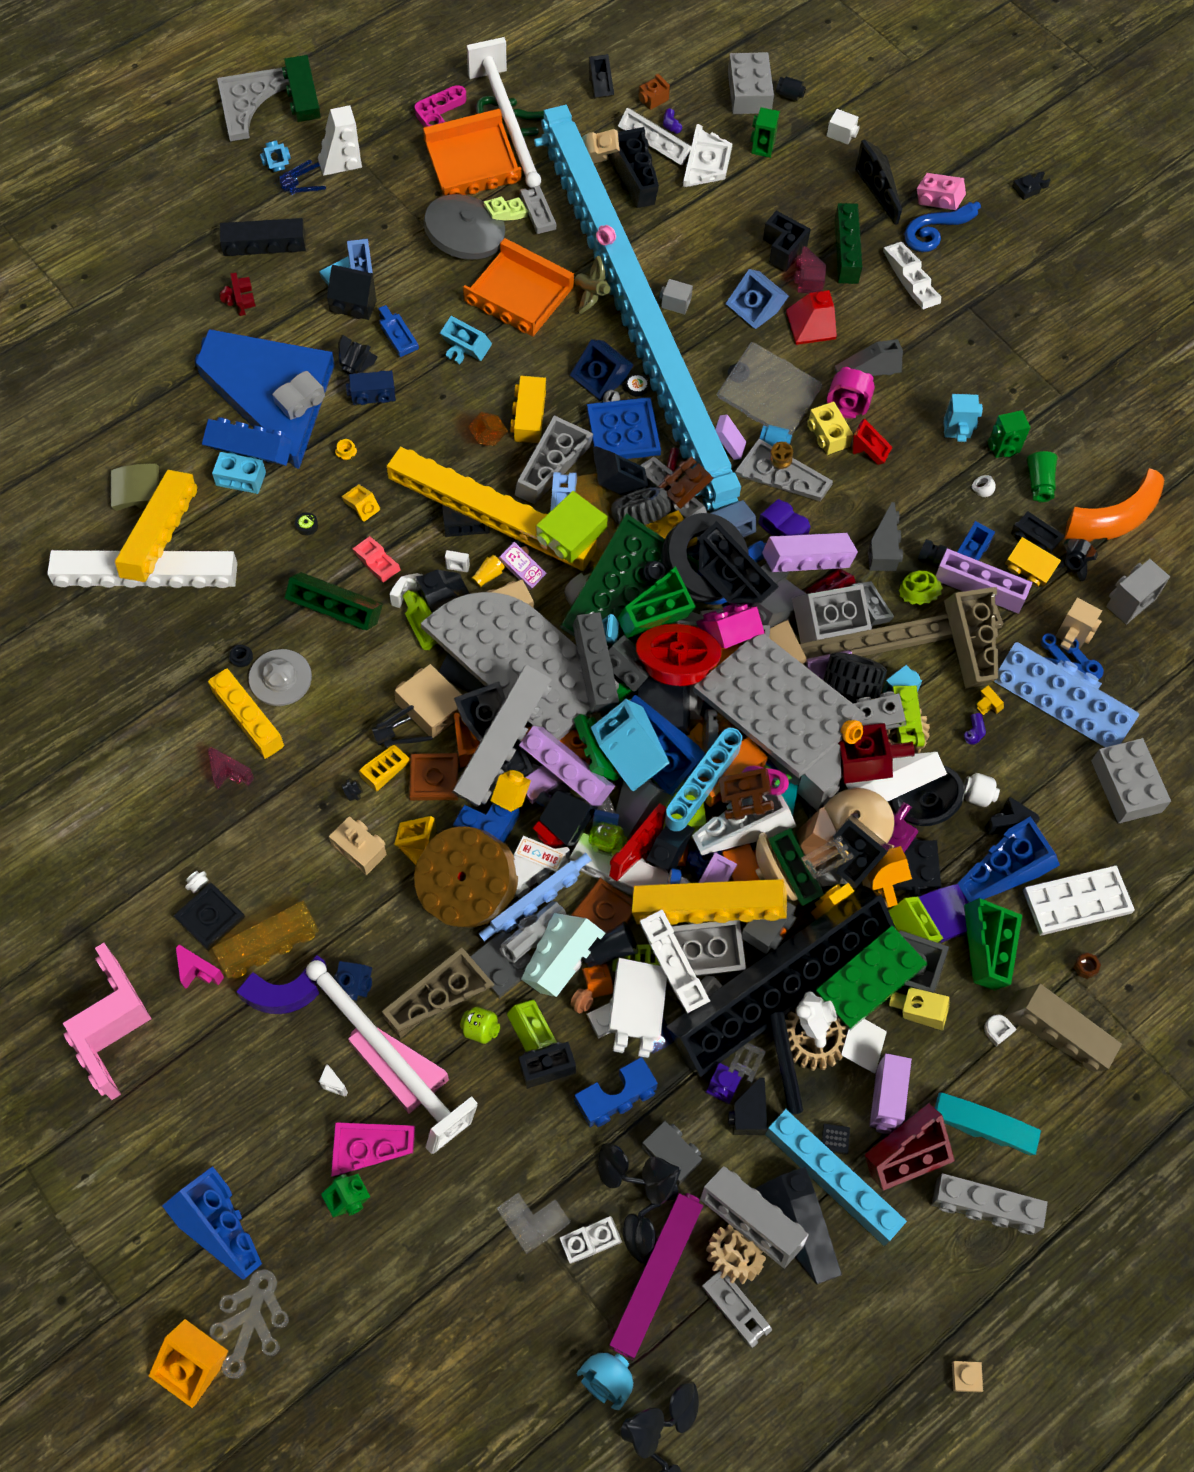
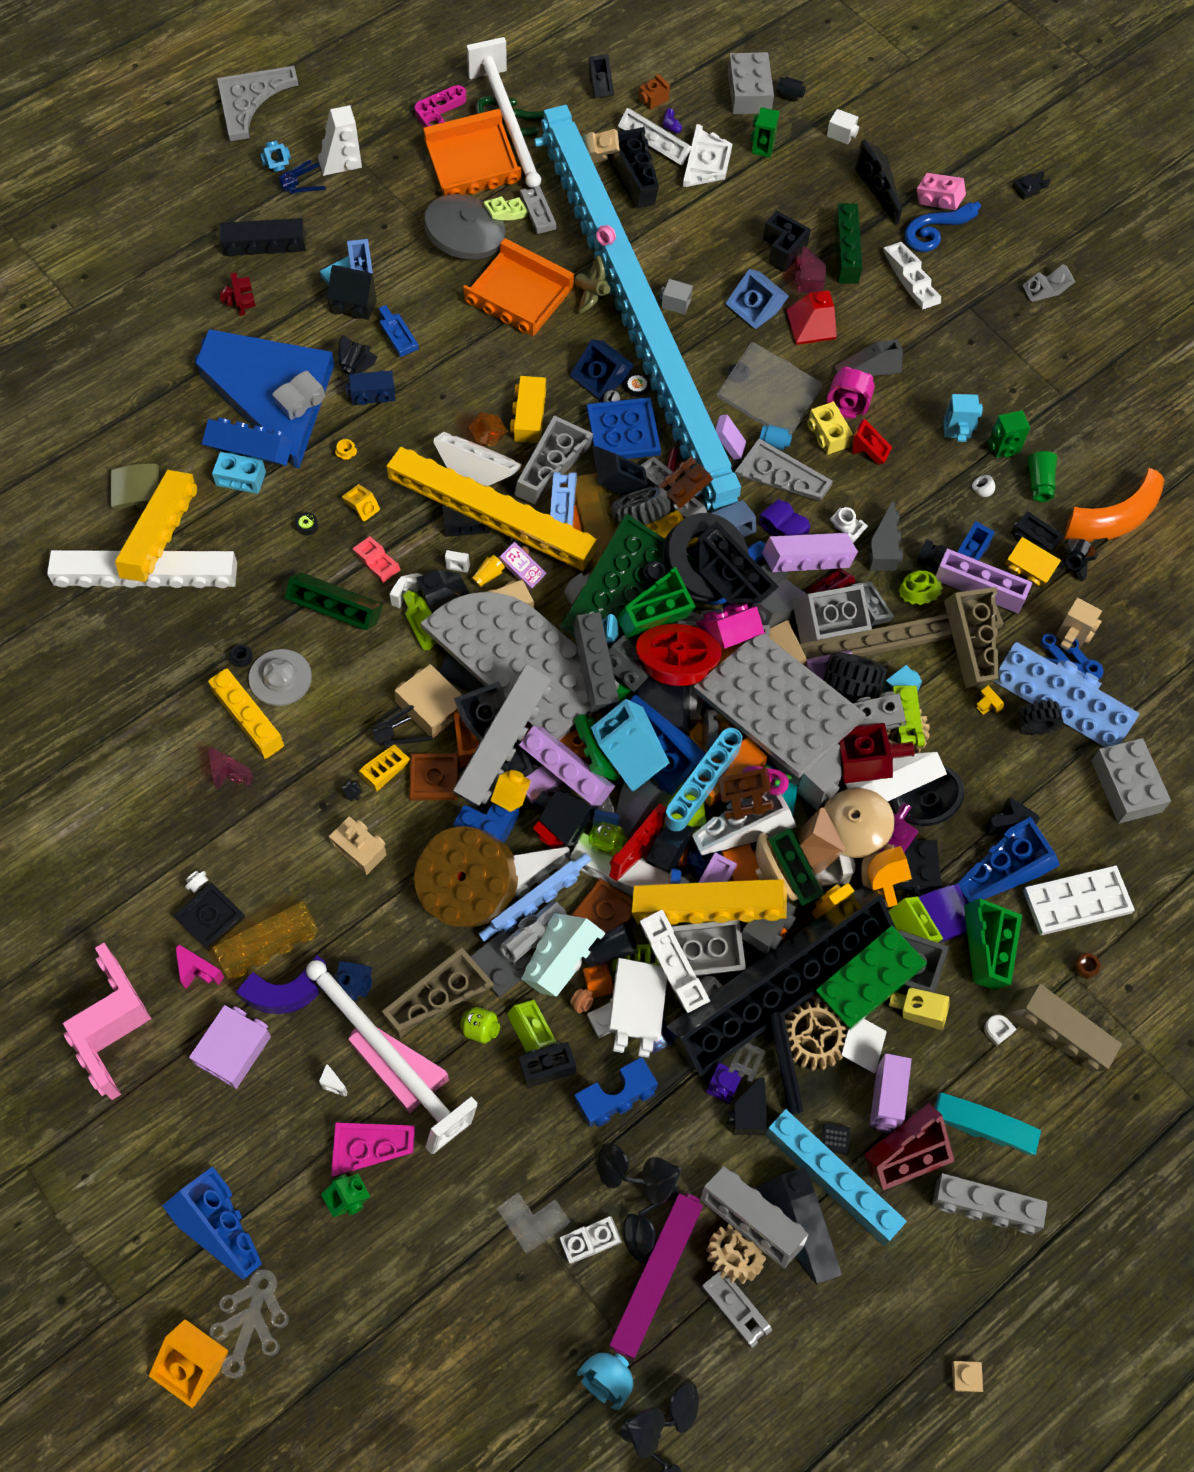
dark green brick [282,55,321,122] -> none
yellow slope [394,816,437,865] -> none
medium azure brick [440,316,492,364] -> none
white sticker [514,836,566,872] -> none
lime brick [536,491,608,563] -> none
dark grey brick [642,1121,702,1186] -> none
pearl gold wheel [771,442,793,469] -> none
white rock [796,992,837,1048] -> none
clear tile [801,835,854,879] -> none
black brick [832,814,890,889] -> none
light orange plate [840,720,863,744] -> none
white head [963,773,1000,807] -> none
dark purple arm [964,713,986,745] -> none
light grey brick [1106,559,1170,625] -> none
none -> lavender brick [189,1005,271,1089]
none -> white wedge [434,432,522,486]
none -> white plate [830,507,868,543]
none -> black tyre [1017,700,1064,735]
none -> light grey slope [1022,264,1076,302]

